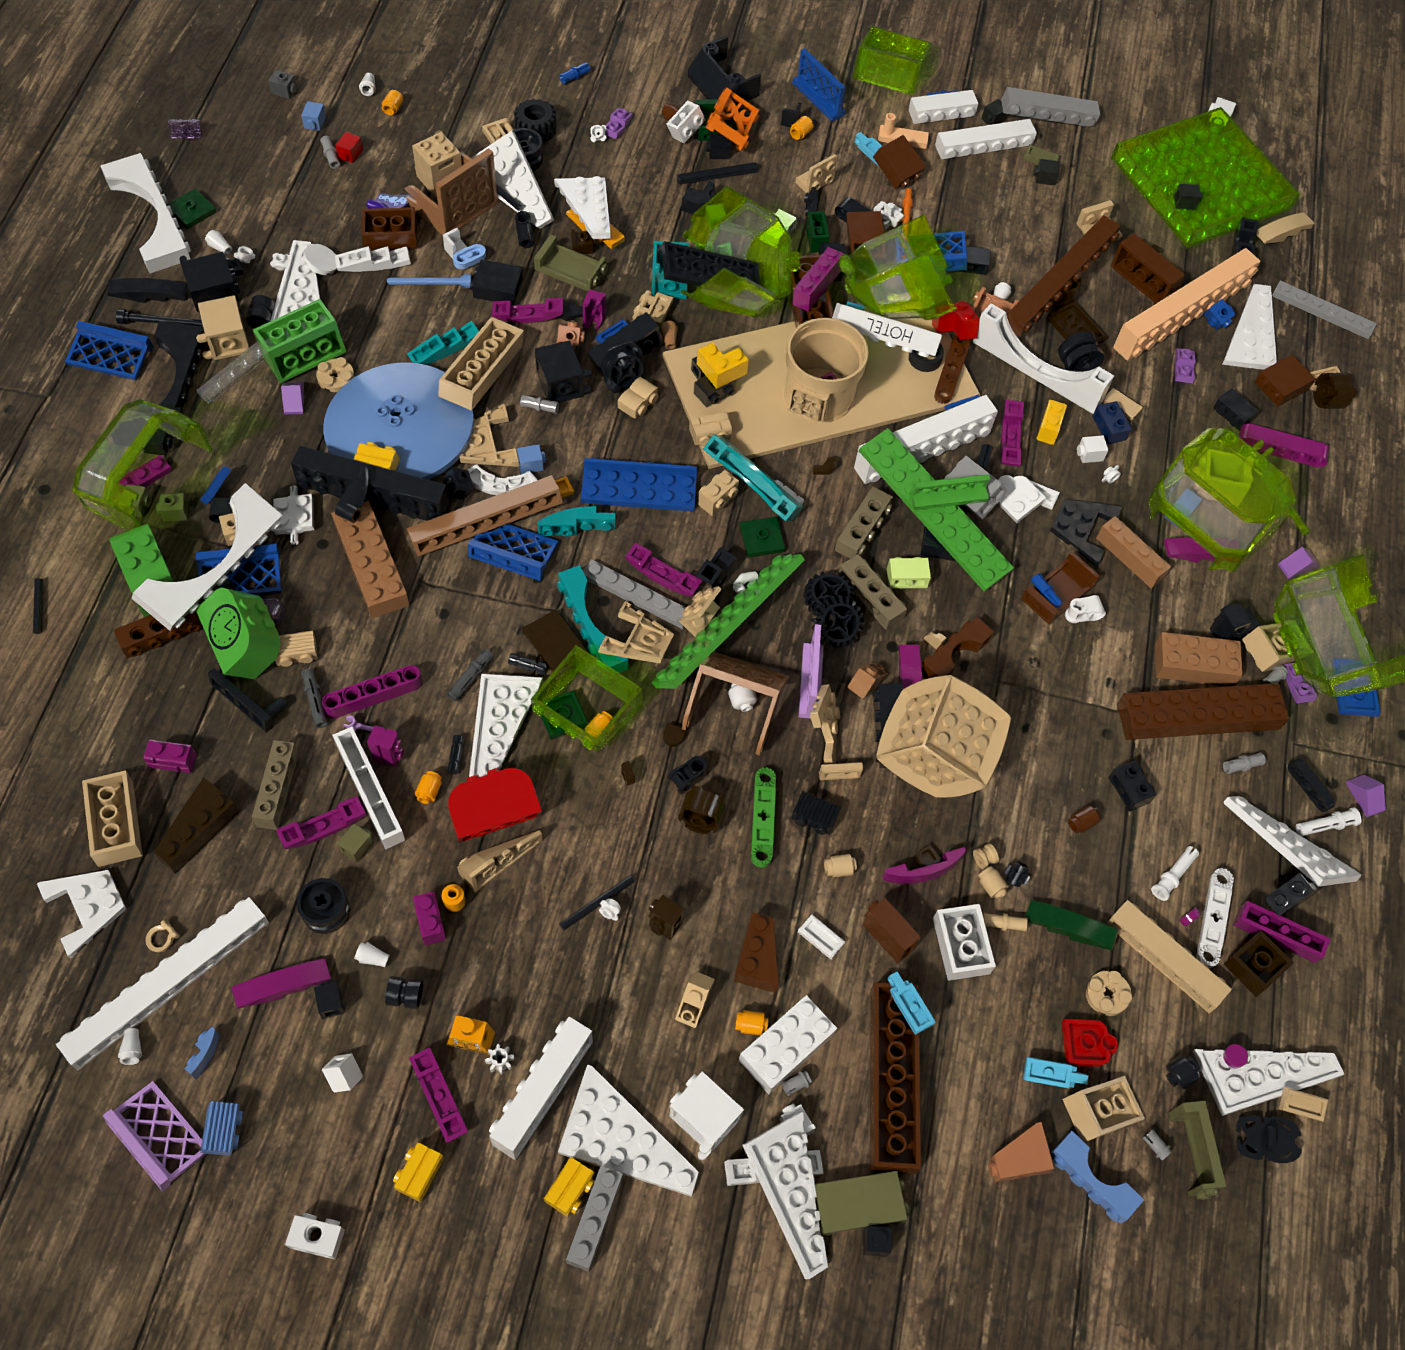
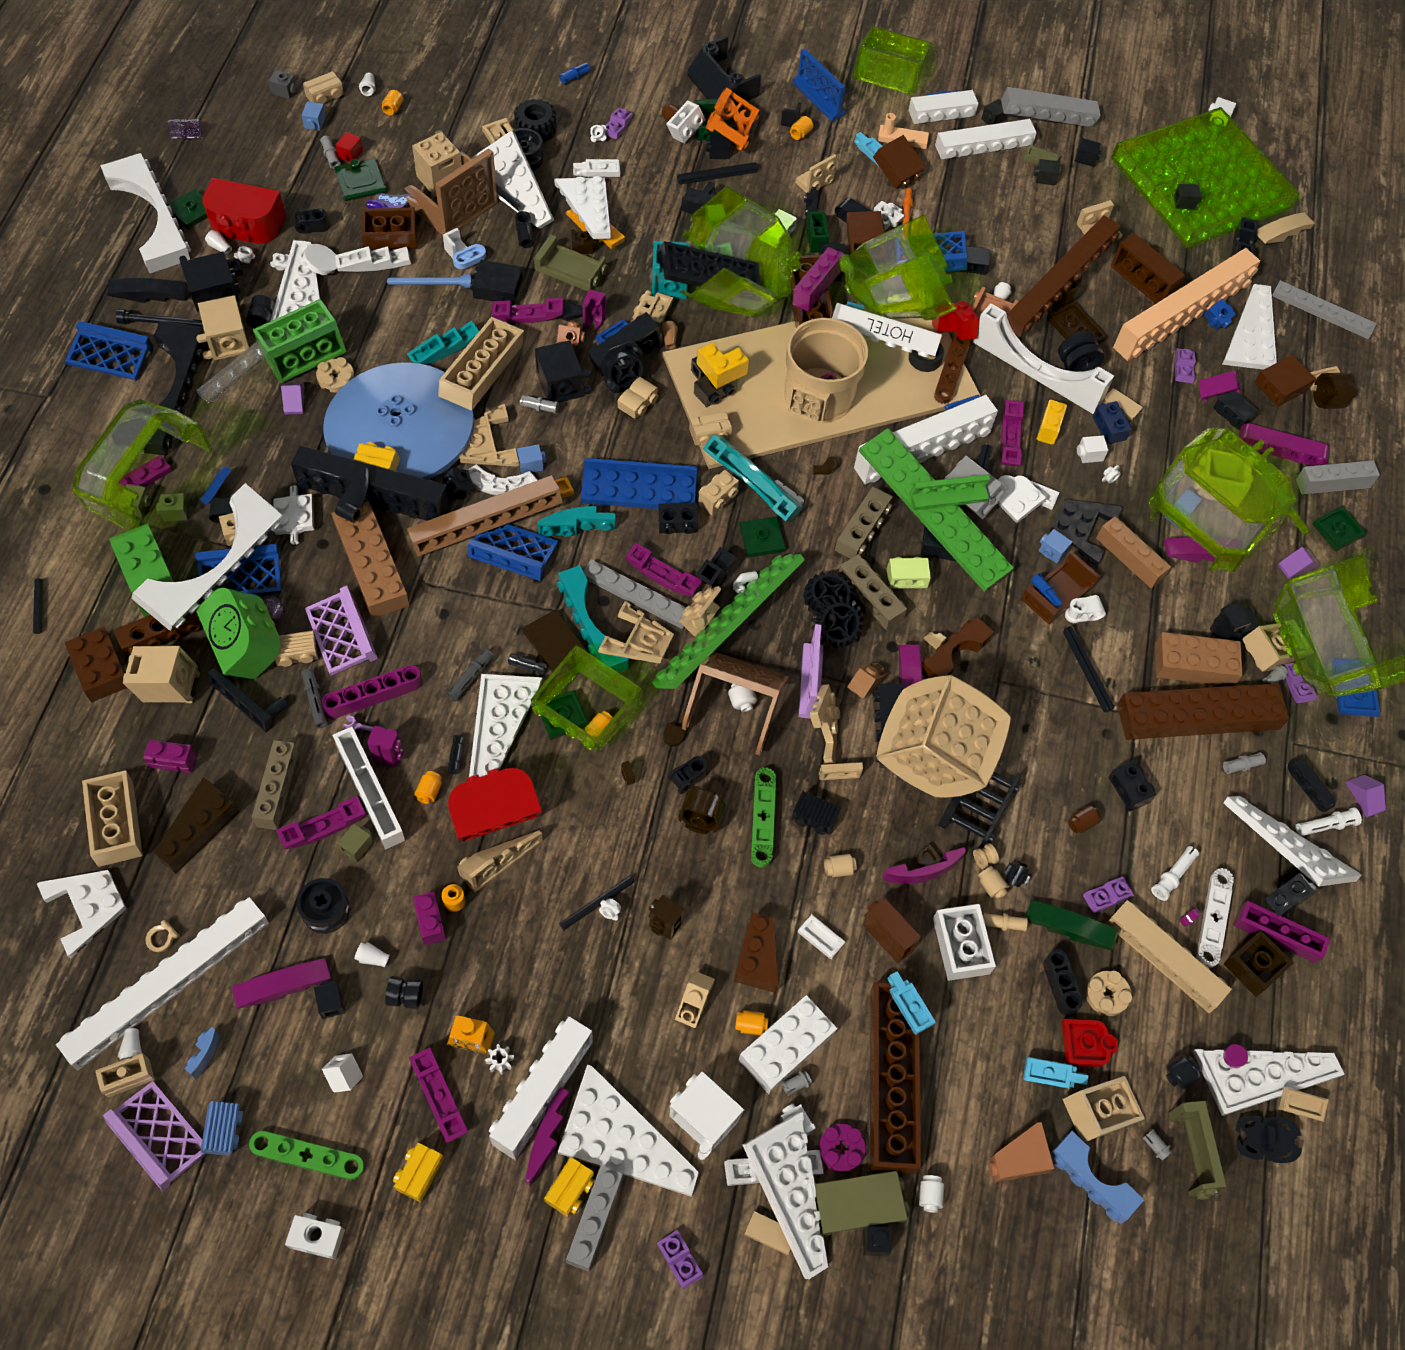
none -> reddish brown brick [64,626,127,703]
none -> tan brick [96,1053,155,1098]
none -> tan container [123,646,200,703]
none -> red brick [202,178,286,244]
none -> bright green piece [249,1131,364,1180]
none -> black piece [295,208,330,234]
none -> tan brick [303,71,344,104]
none -> lavender fence [305,586,378,676]
none -> dark green container [334,158,387,201]
none -> magenta slope [525,1087,569,1187]
none -> white hinge [573,159,620,177]
none -> medium lavender slope [657,1230,703,1290]
none -> black brick [658,503,698,534]
none -> tan tile [744,1211,791,1256]
none -> magenta plate [818,1124,865,1173]
none -> white brick [919,1175,944,1213]
none -> black fence [938,772,1022,848]
none -> medium blue brick [1039,529,1072,564]
none -> black beam [1043,949,1083,1016]
none -> black axle [1063,626,1114,713]
none -> black brick [1075,138,1102,167]
none -> medium lavender slope [1083,877,1134,914]
none -> magenta hinge [1199,371,1241,402]
none -> light grey brick [1296,460,1380,494]
none -> dark green plate [1312,506,1367,552]

